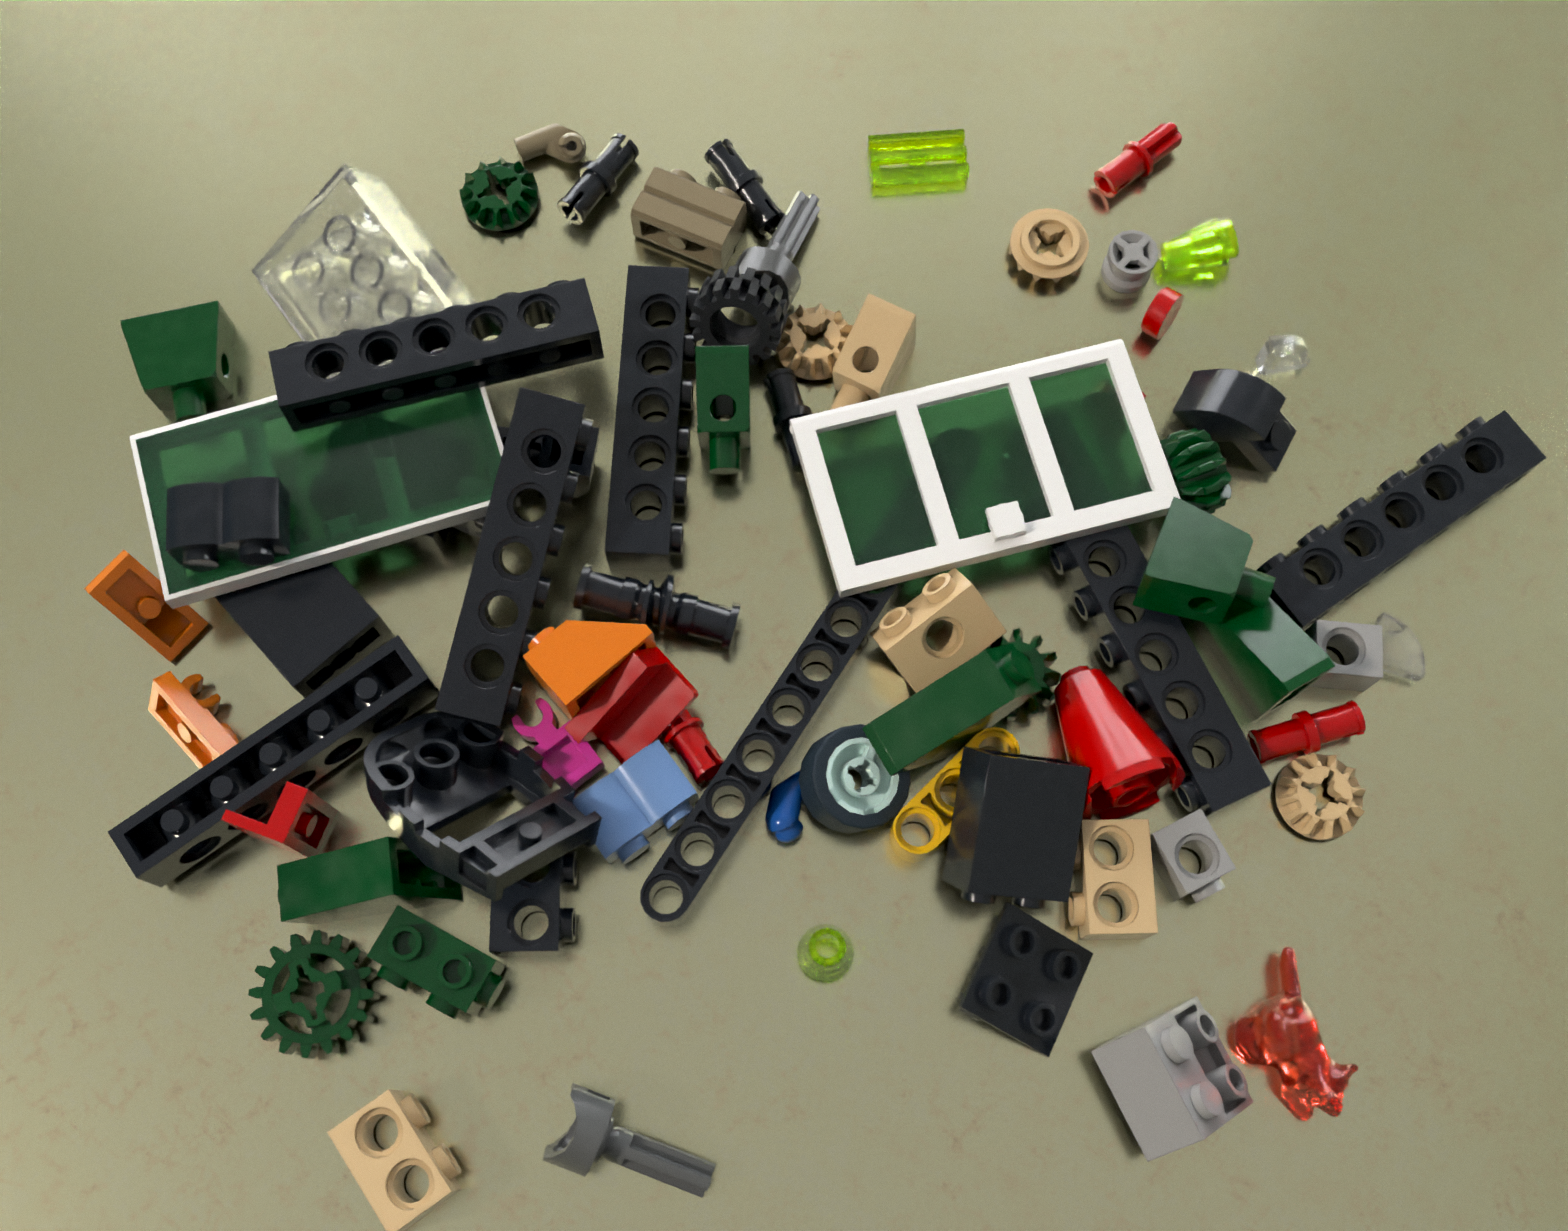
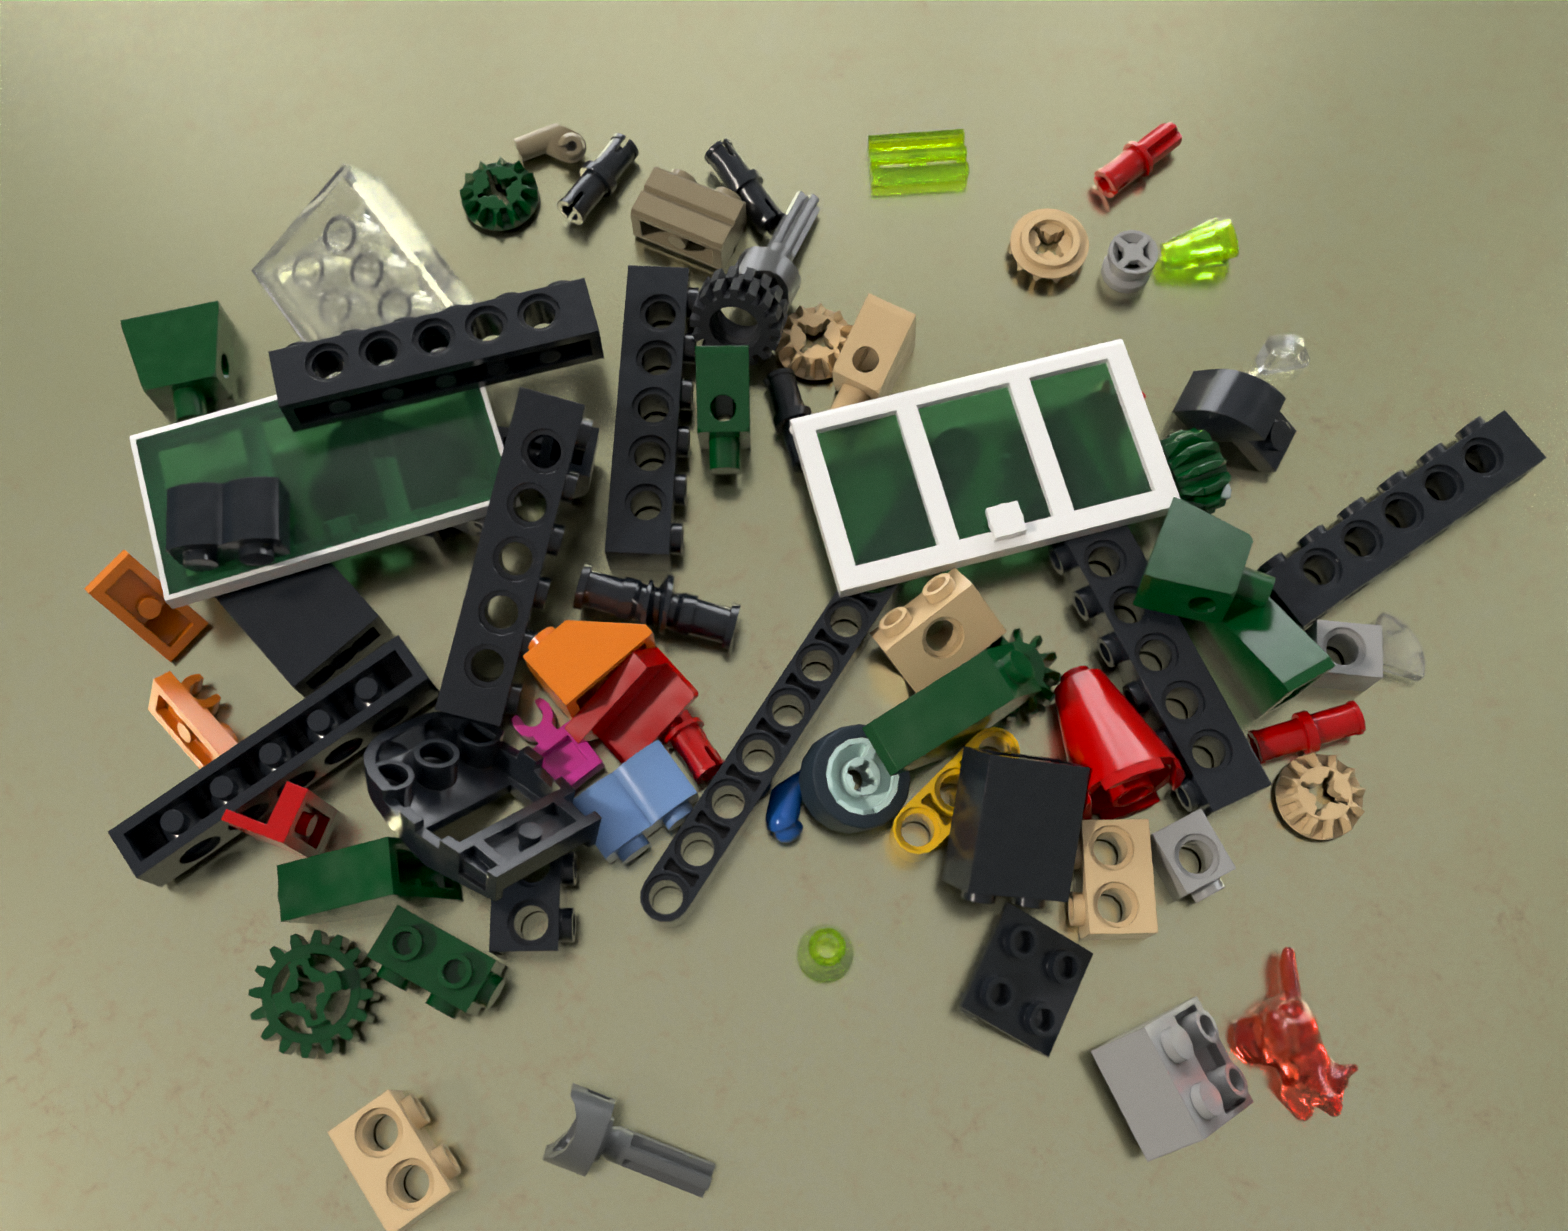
red tile [1141,287,1184,340] -> none

